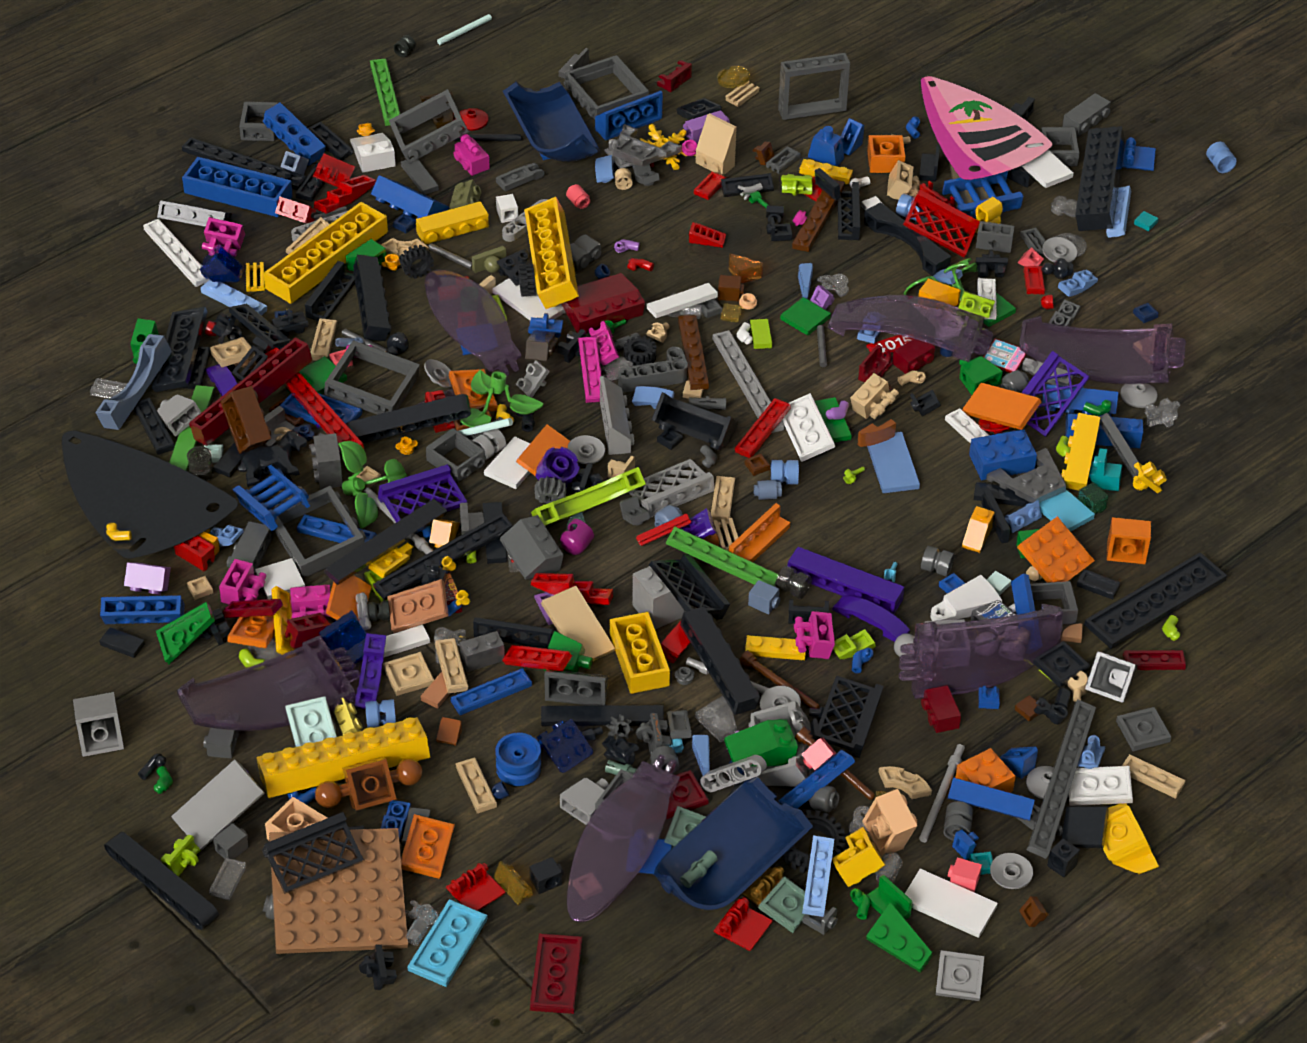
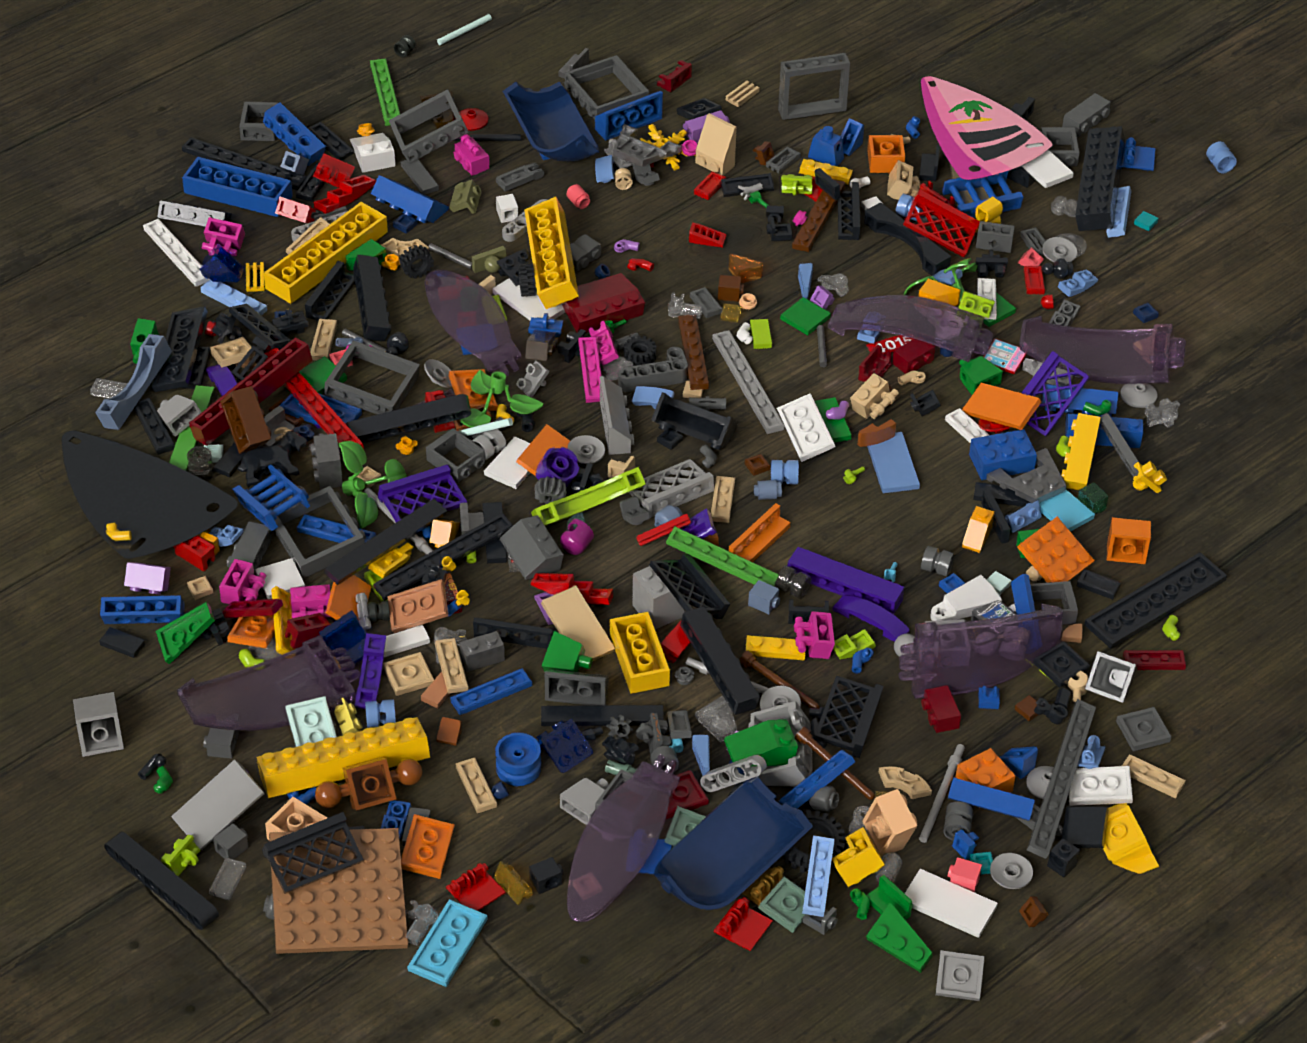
black hips [359,944,397,990] -> none
yellow brick [416,201,489,245] -> none
red tile [502,645,572,672] -> none
dark red tile [530,934,582,1014] -> none
tan piece [646,322,670,343] -> none
white tile [647,283,718,318] -> none
sand green pin [680,850,718,888] -> none
tan tile [713,518,738,551] -> none
clear yellow tile [717,66,750,88] -> none
red tile [735,398,791,458] -> none
brick [802,738,837,770] -> none
dark grey head [1001,370,1029,393] -> none
teal brick [1089,449,1122,491] -> none

